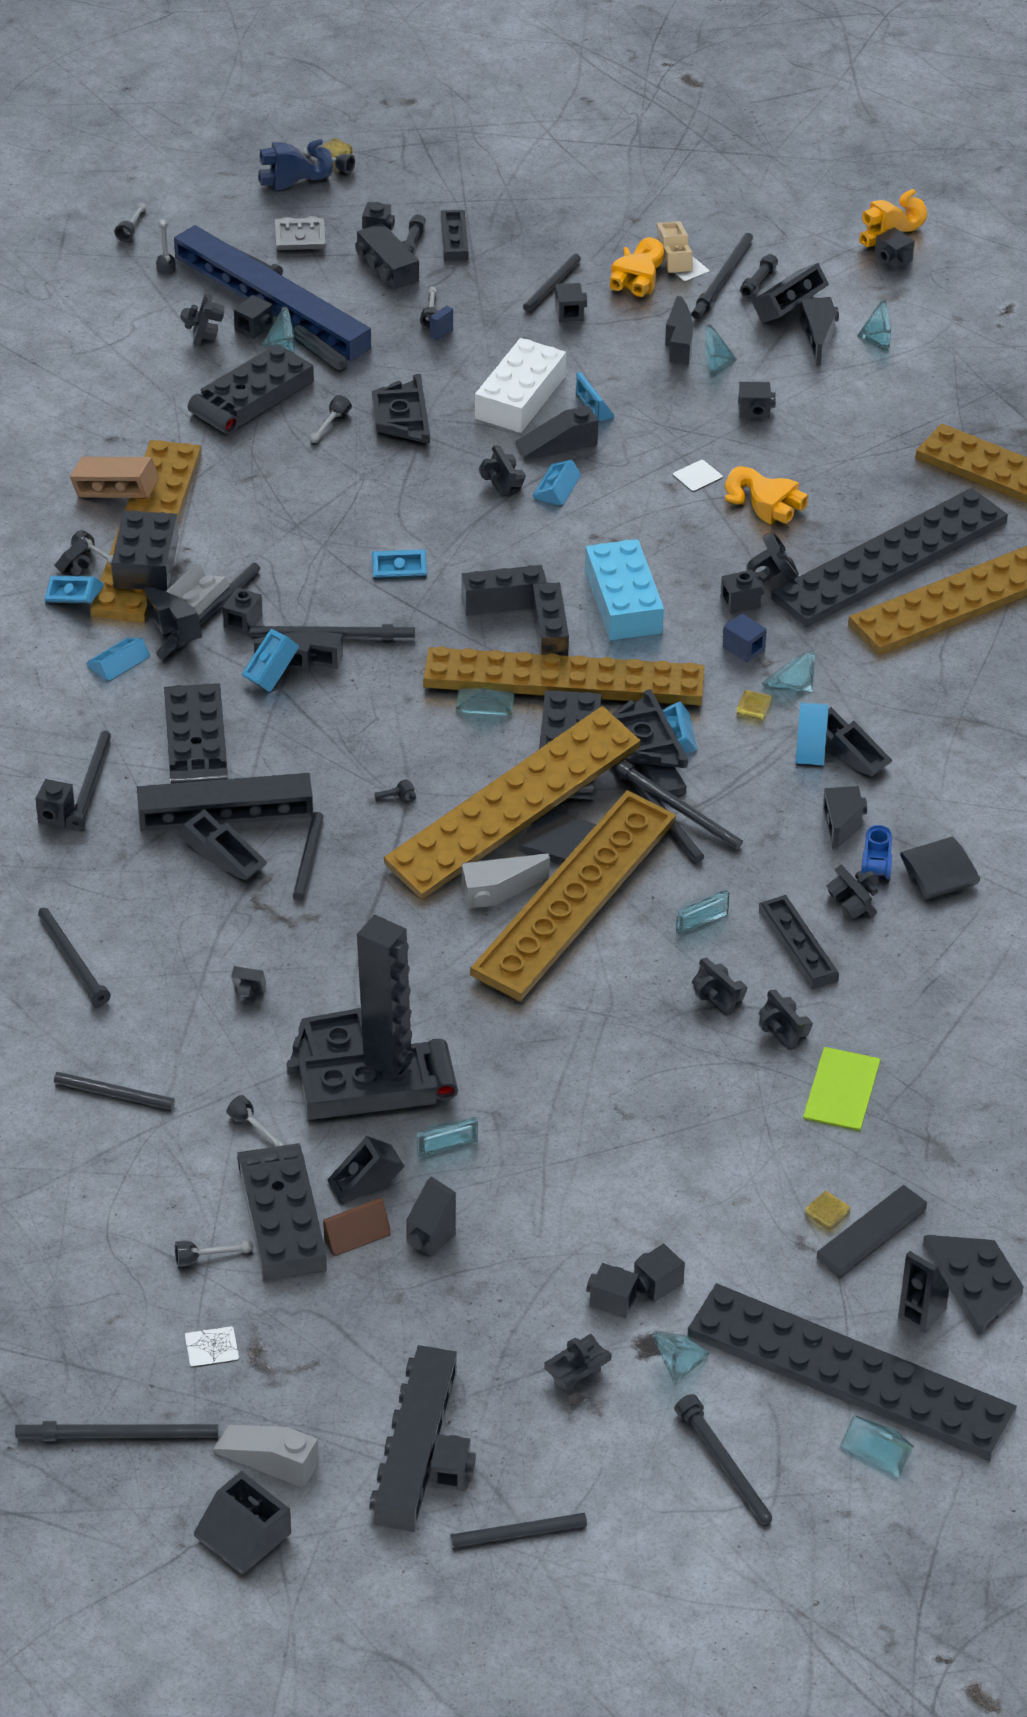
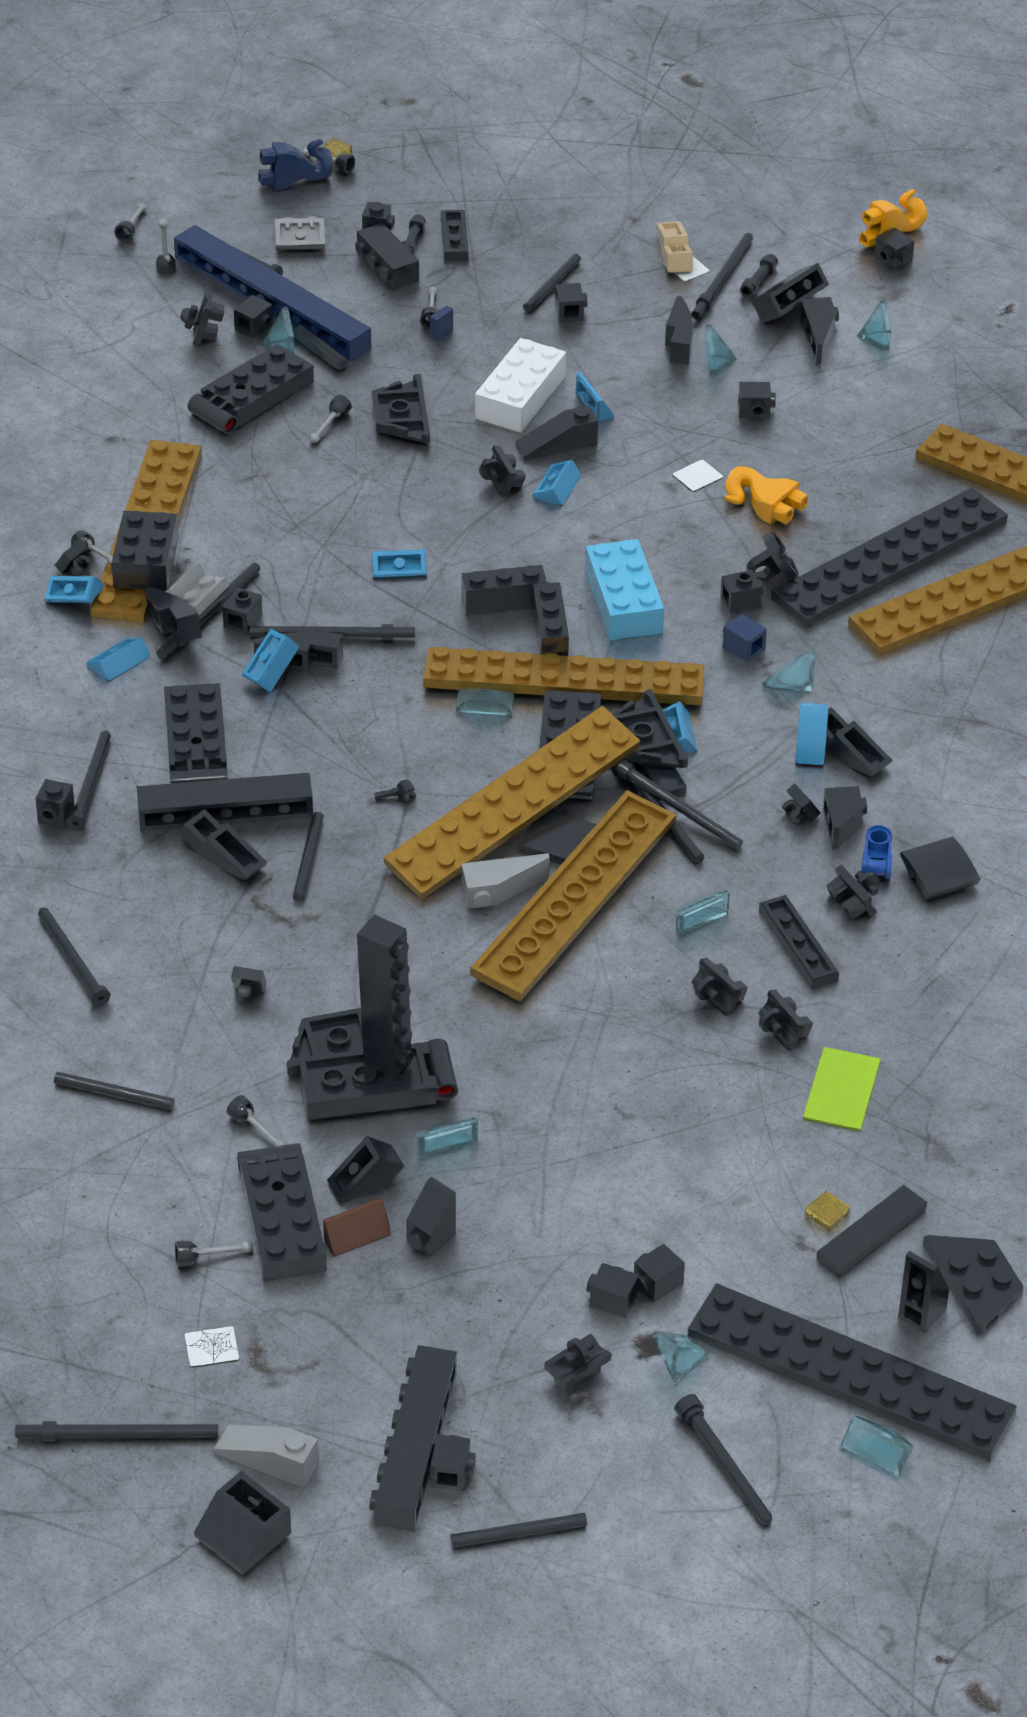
medium nougat brick [70,457,159,498] -> none
light orange hips [610,237,664,297] -> none
clear yellow tile [737,690,772,721] -> none
none -> black tile [781,783,821,823]

